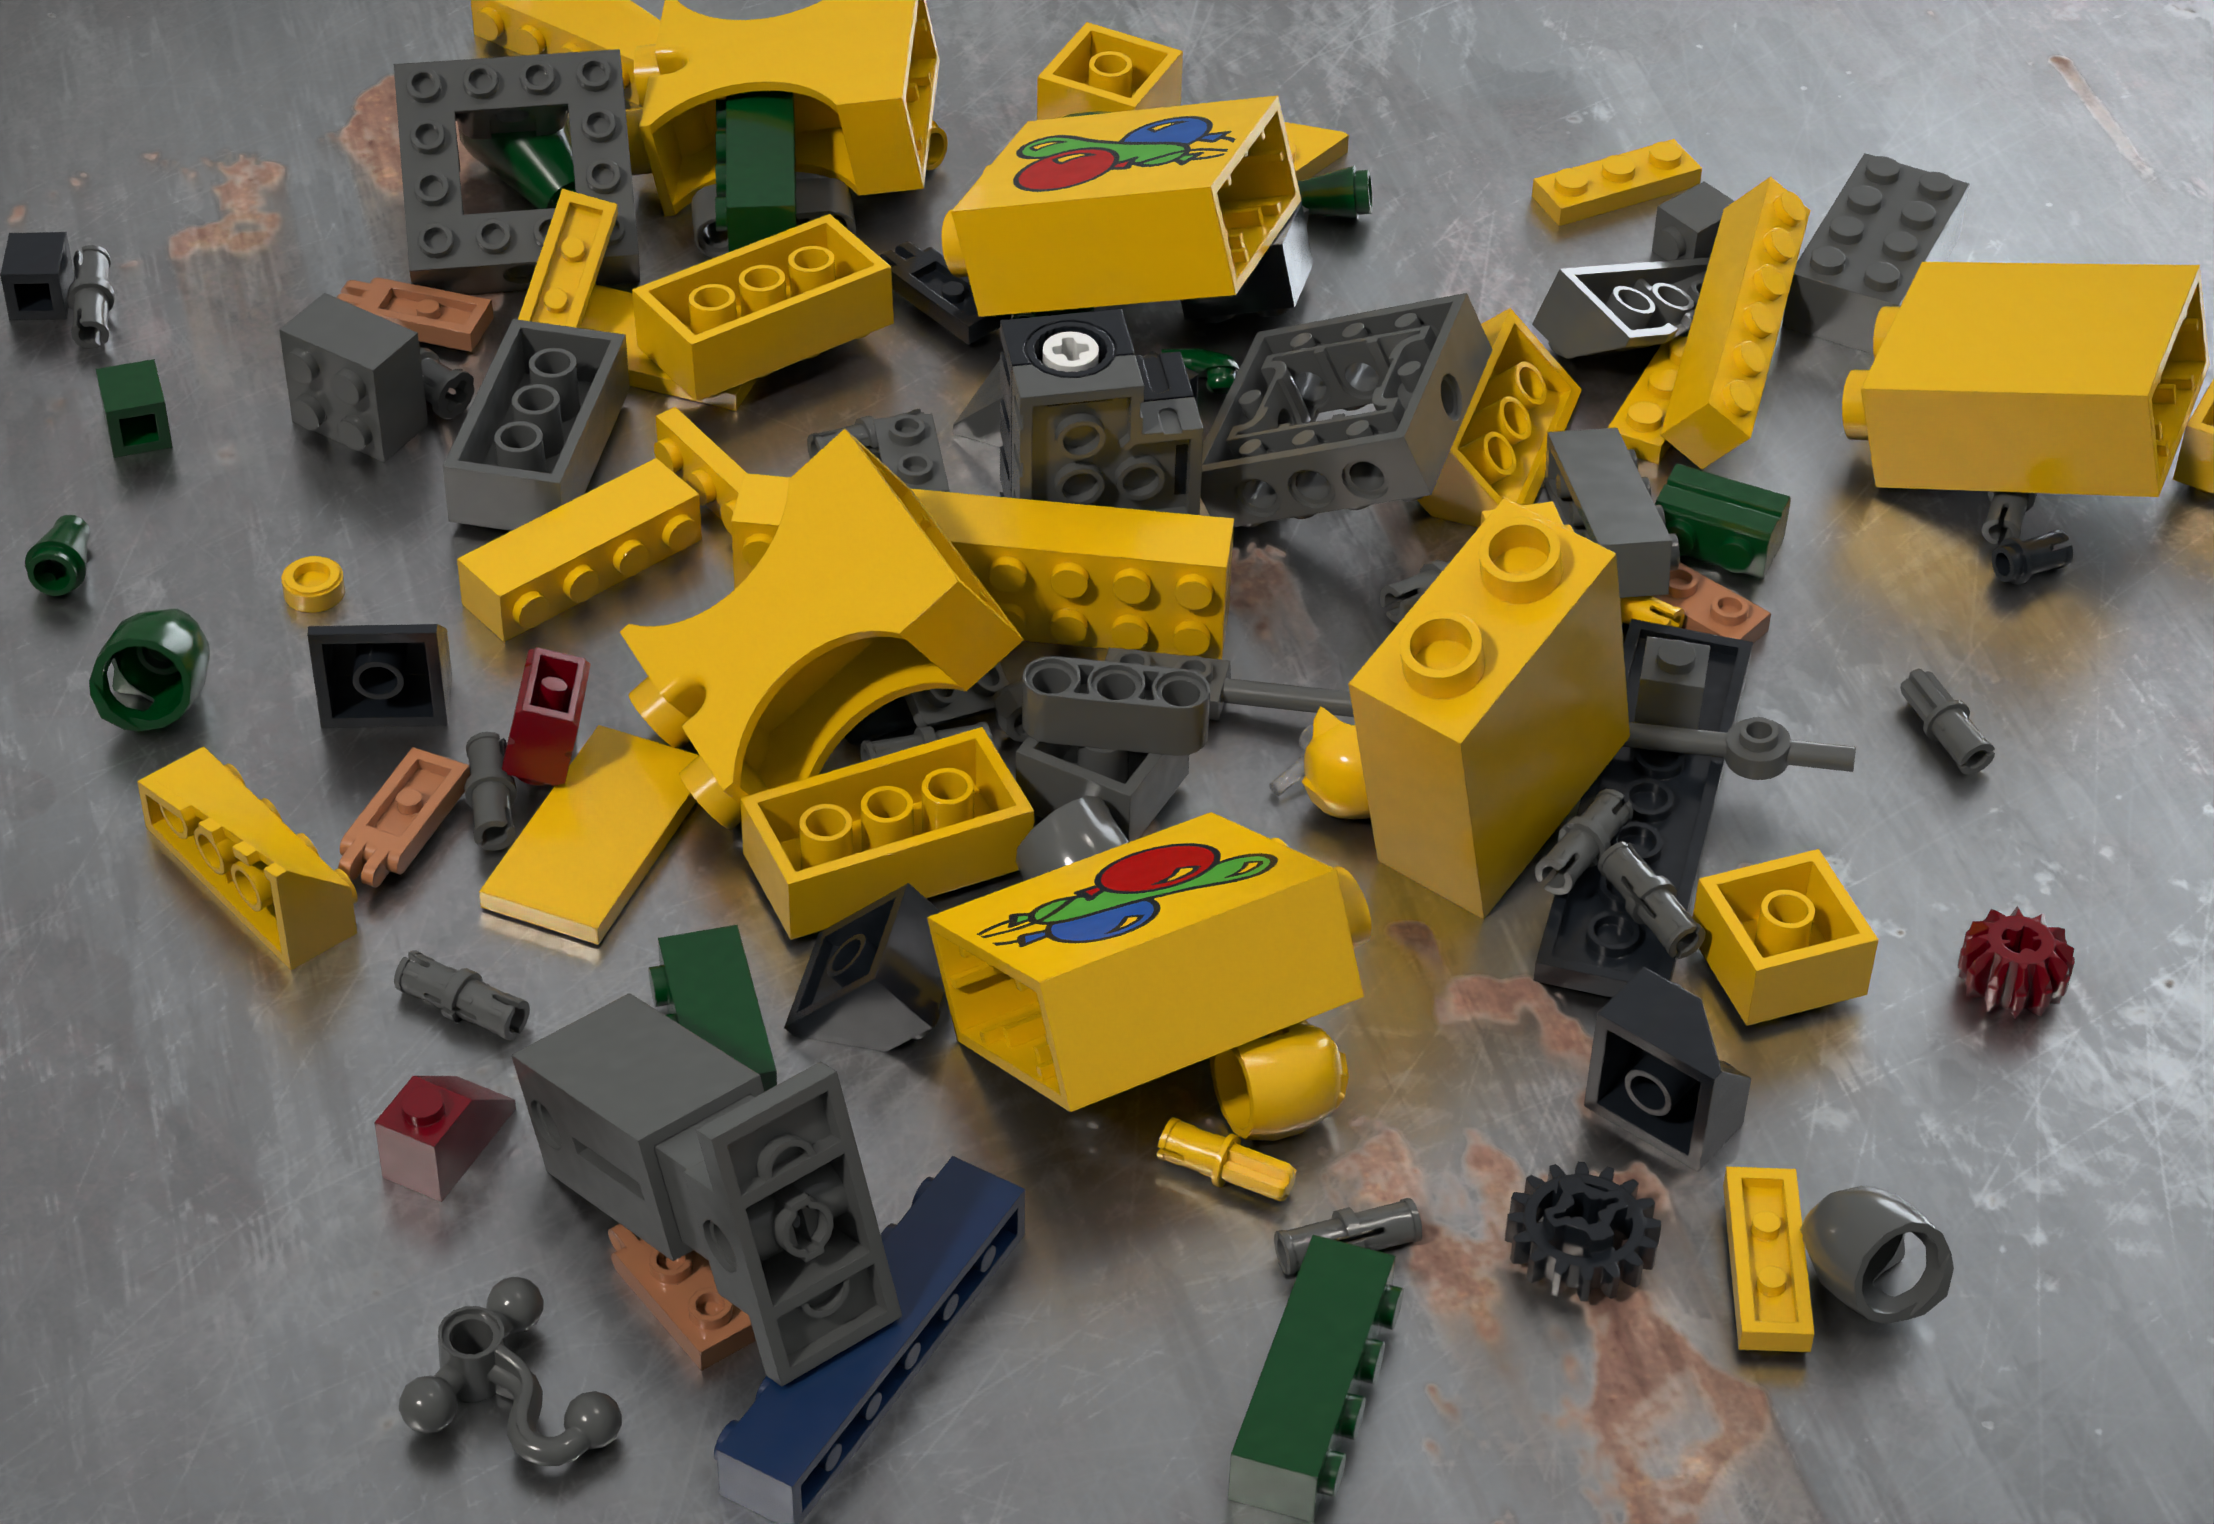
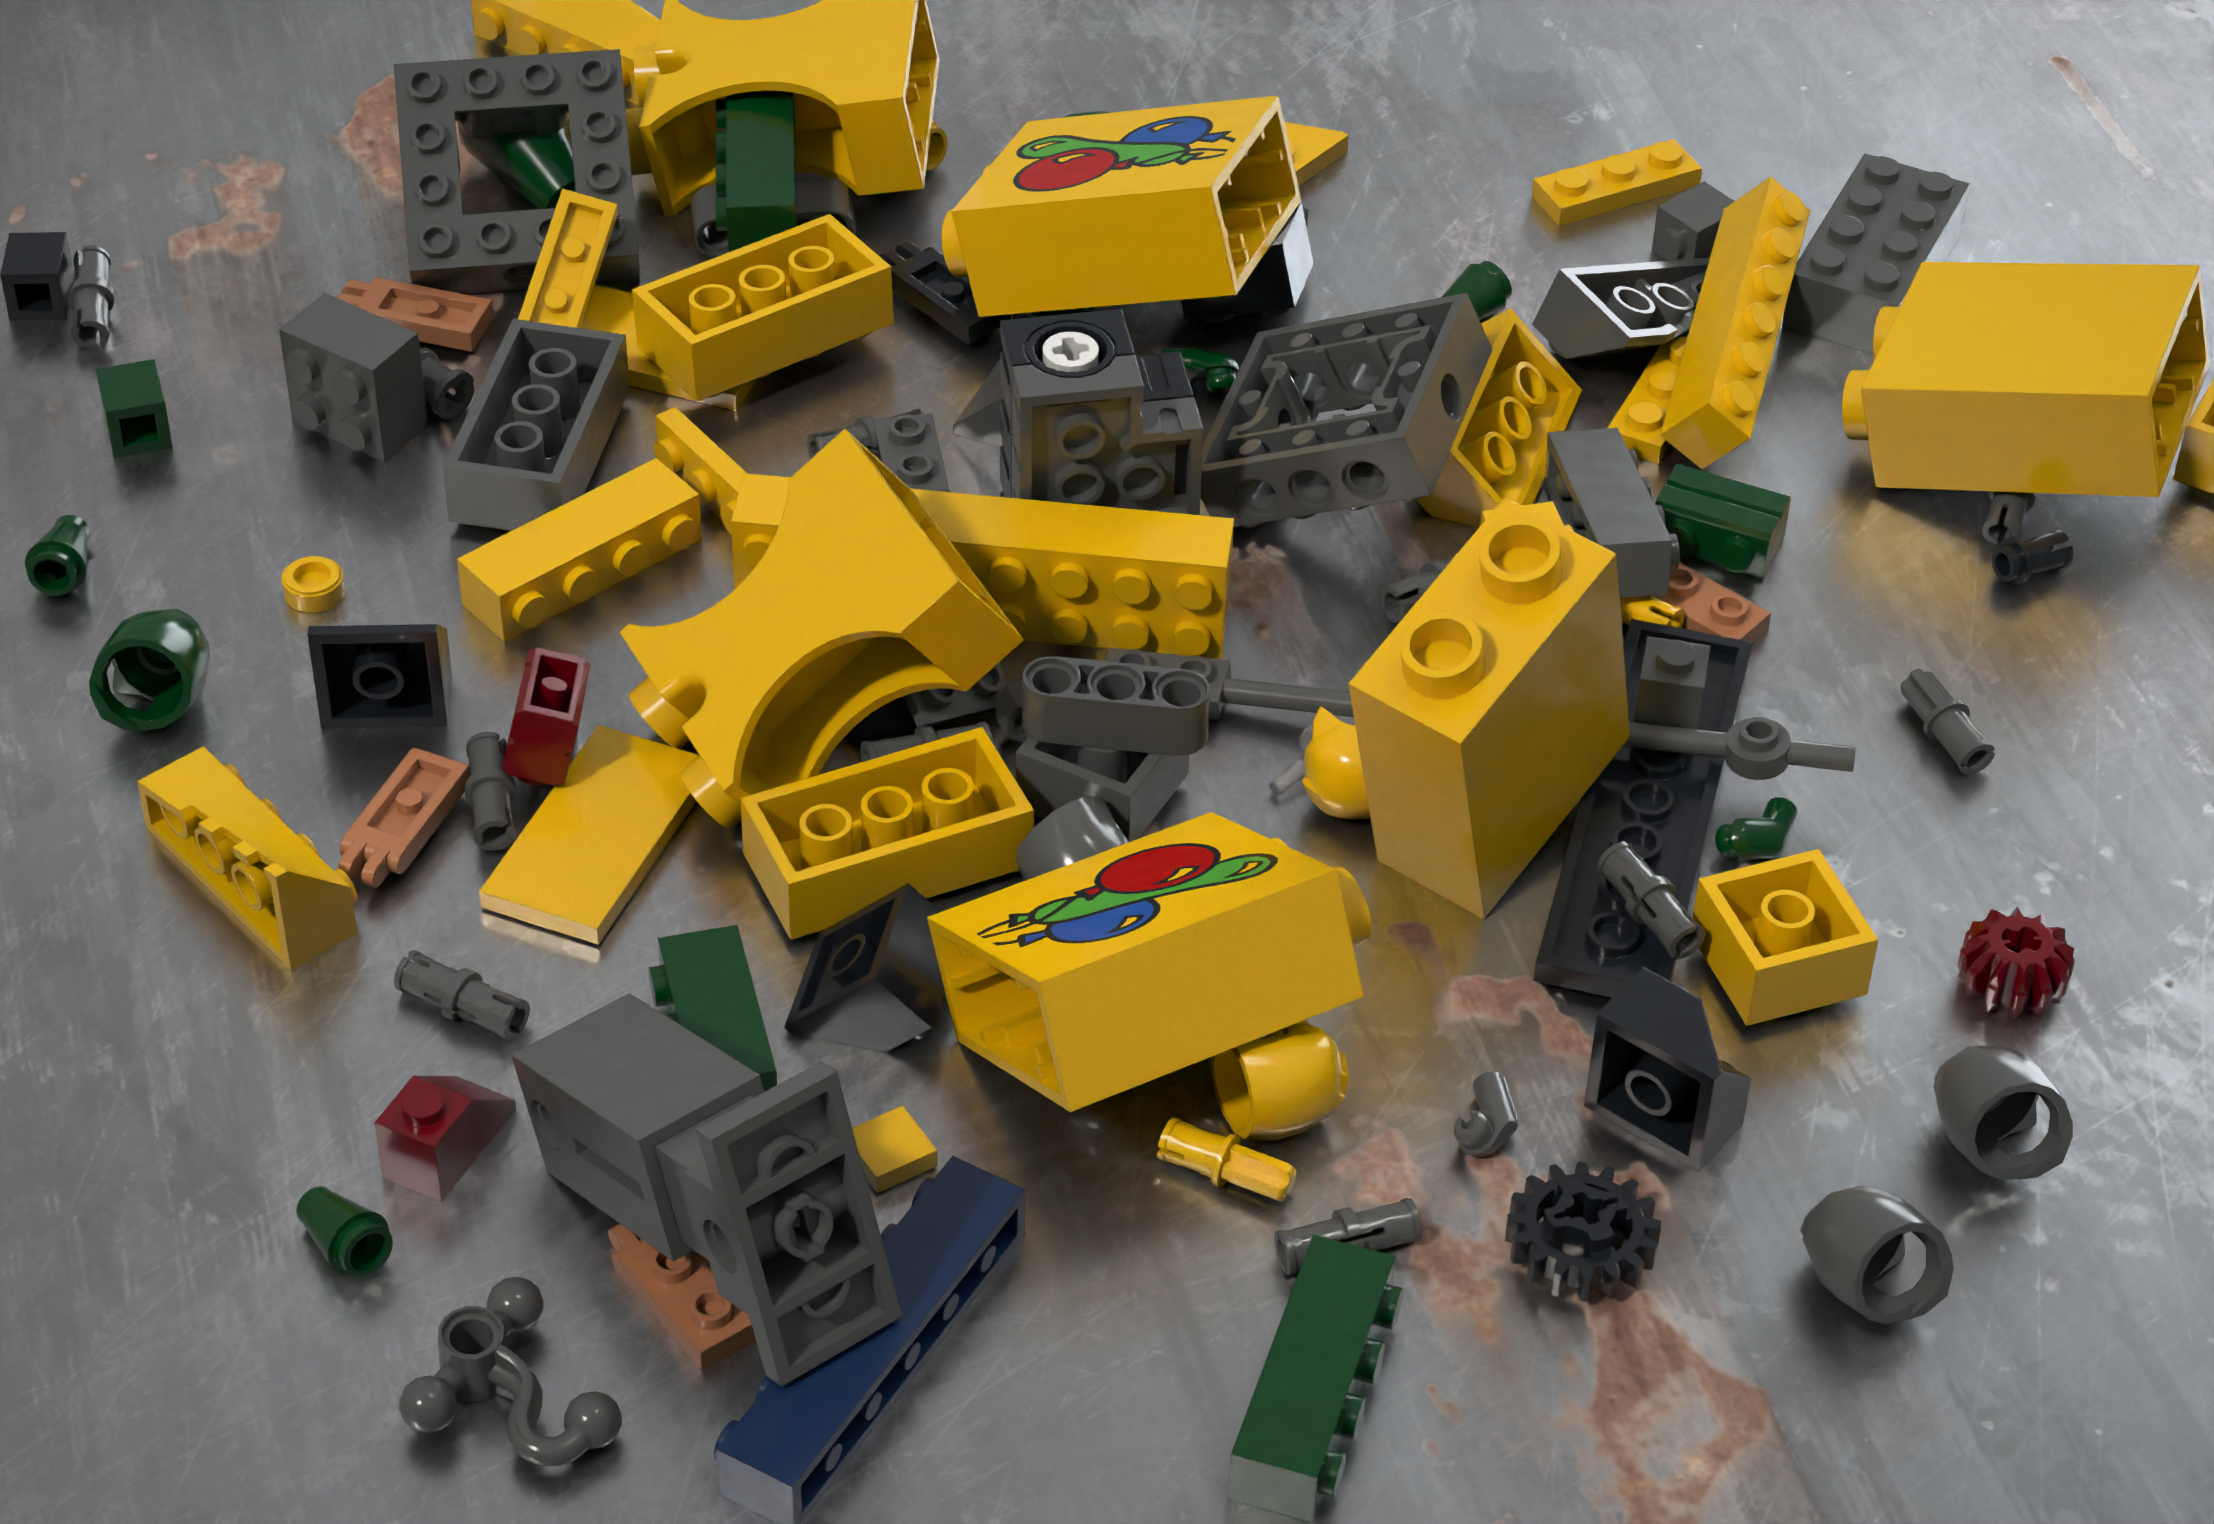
yellow brick [1037,22,1183,120] -> none
dark green cone [1297,165,1373,220] -> none
dark grey pin [1535,789,1633,895] -> none
yellow plate [1723,1166,1814,1352] -> none
none -> dark green cone [296,1186,393,1277]
none -> yellow tile [852,1105,938,1193]
none -> dark green cone [1442,261,1512,321]
none -> dark grey arm [1454,1071,1519,1157]
none -> dark green arm [1715,797,1798,860]
none -> dark grey piece [1933,1045,2073,1179]

